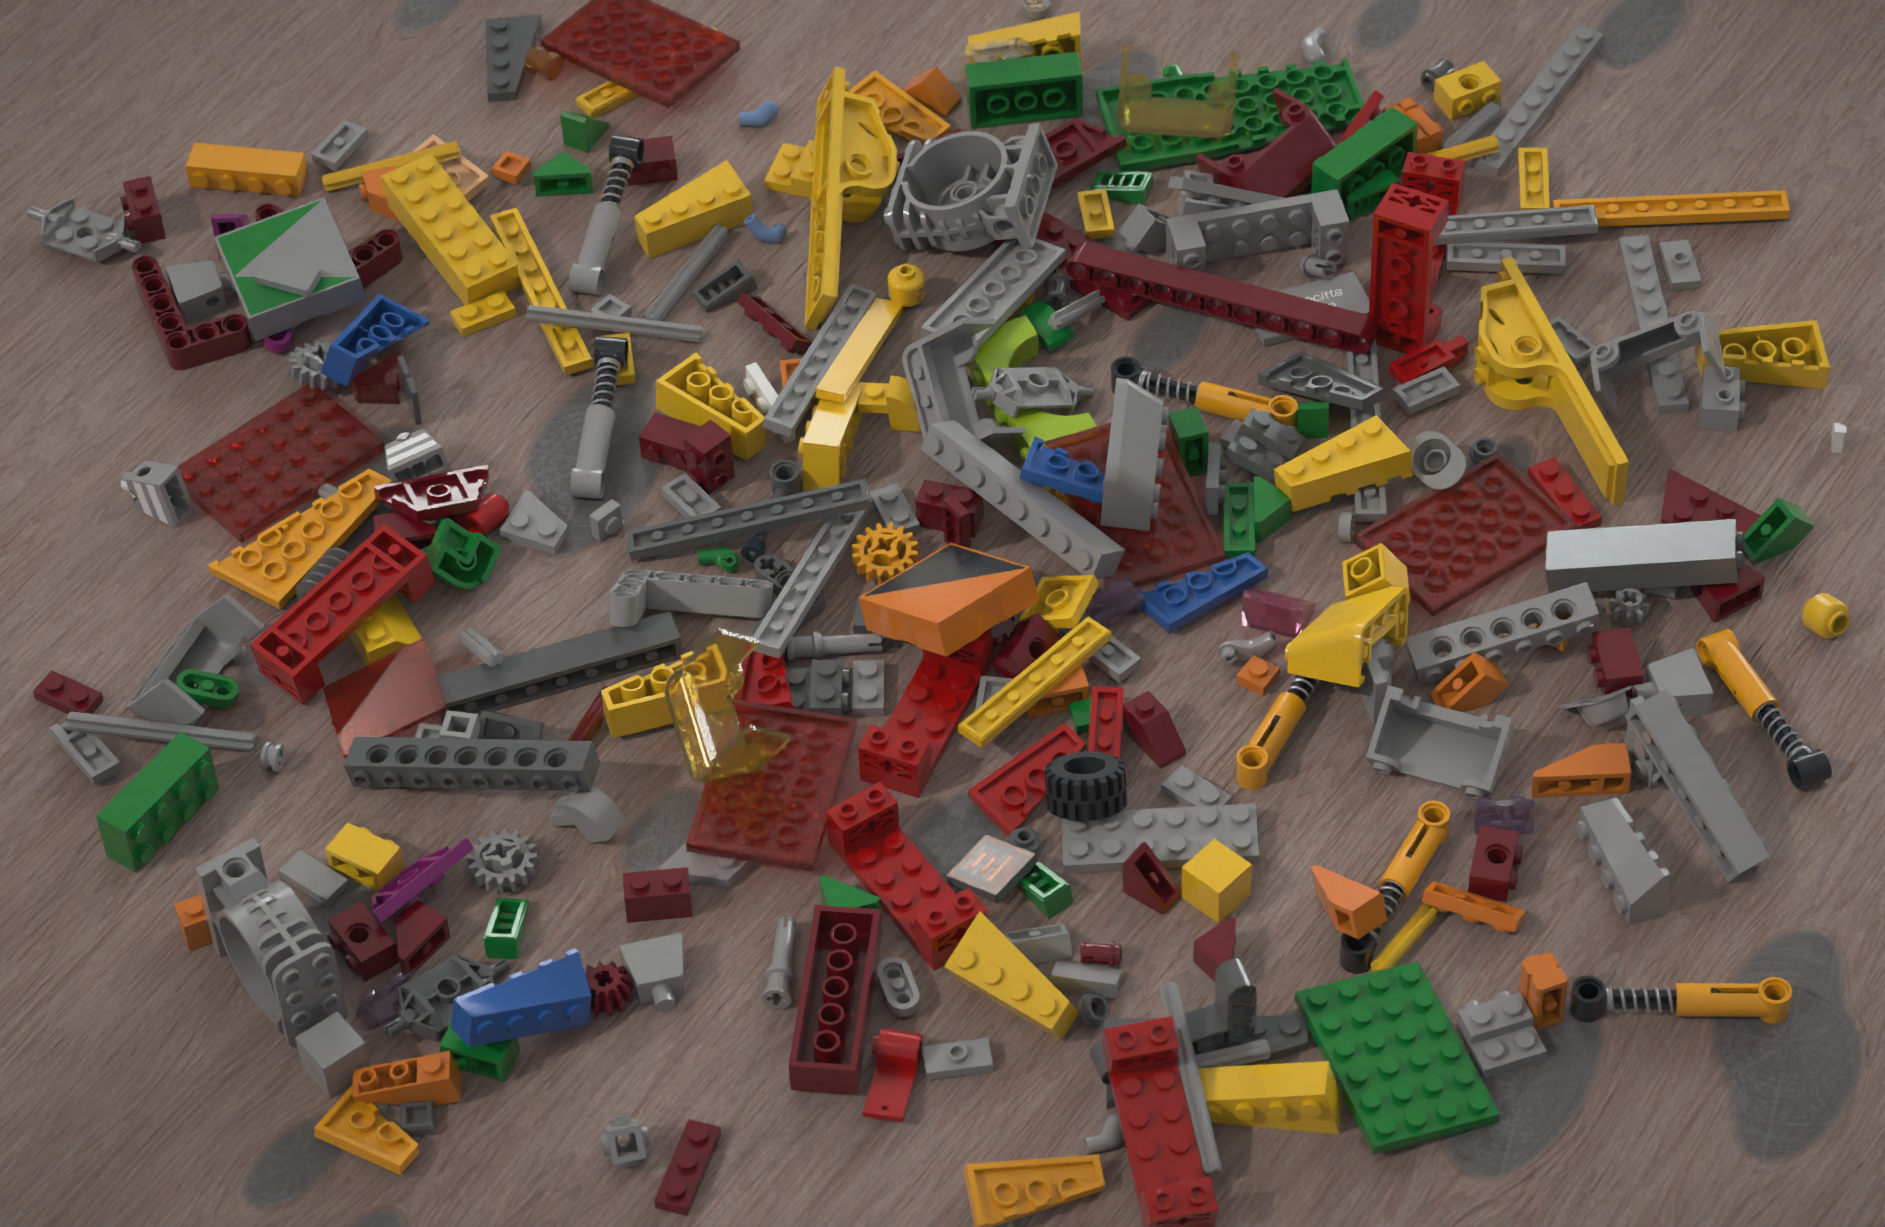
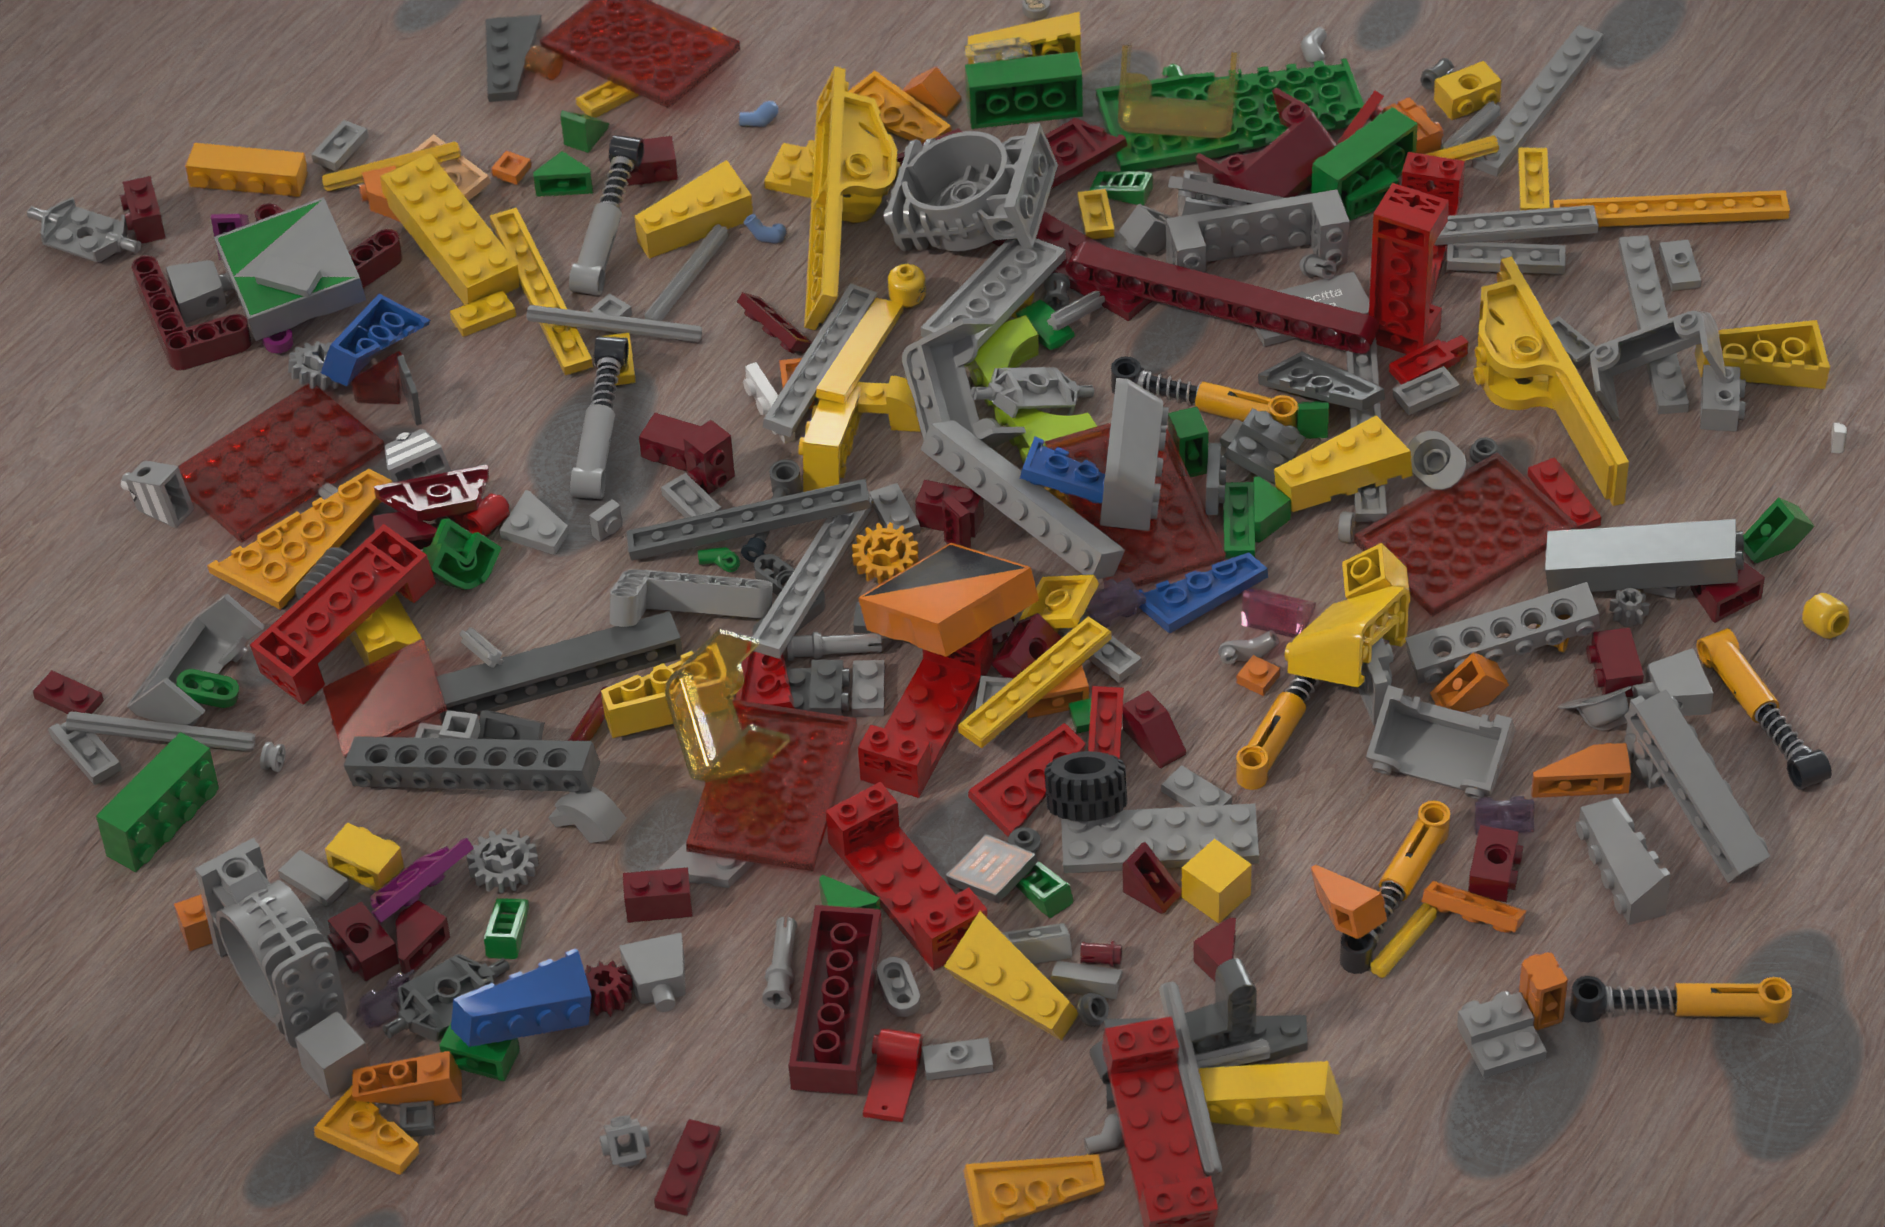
yellow wedge [656,353,766,461] -> none
dark grey slope [691,259,758,313] -> none
green plate [1294,961,1500,1155] -> none
dark red wing [1661,469,1761,535] -> none

